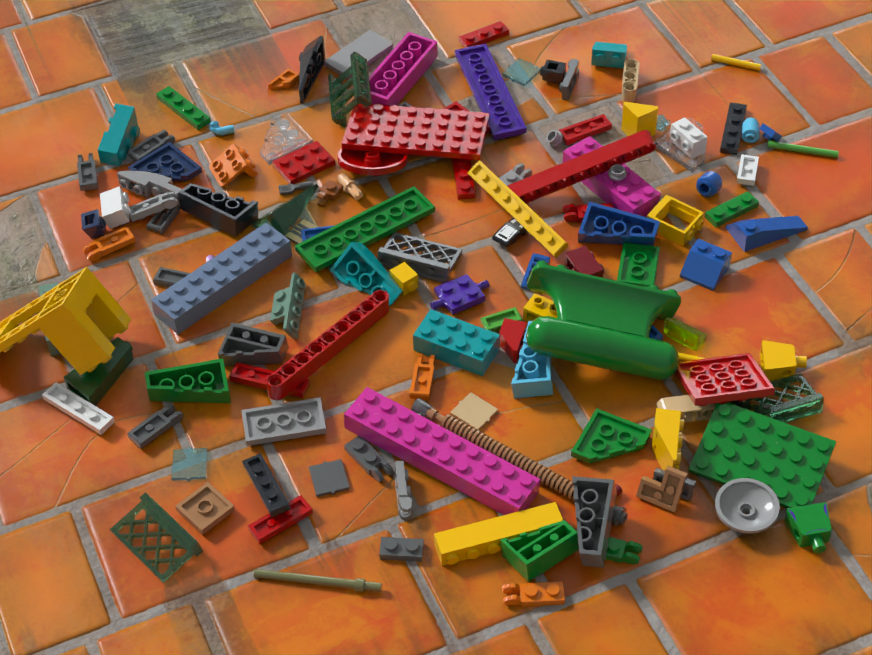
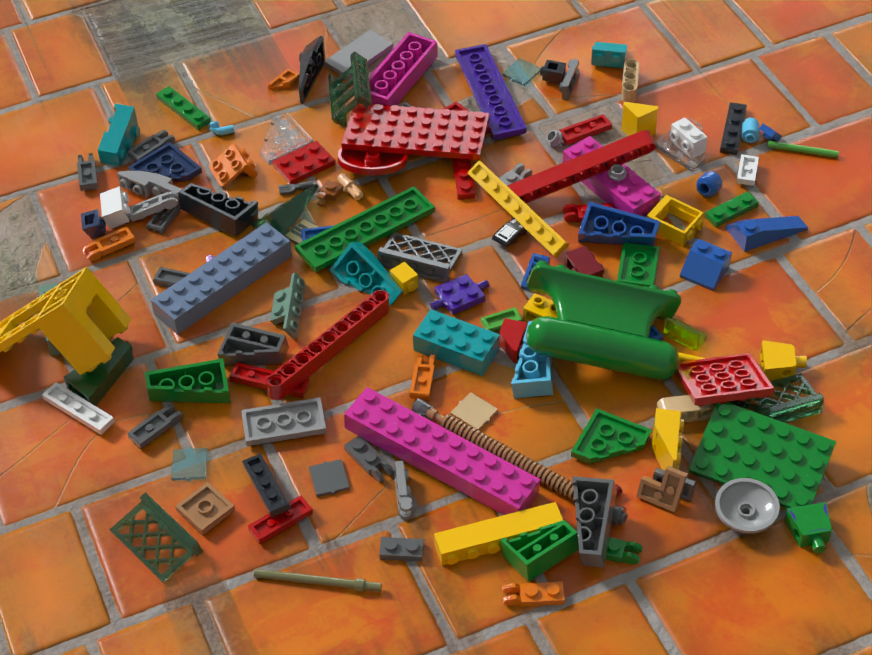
red plate [459,21,509,48] -> none
clear light blue plate [656,115,671,131] -> none
yellow bar [711,54,761,71] -> none

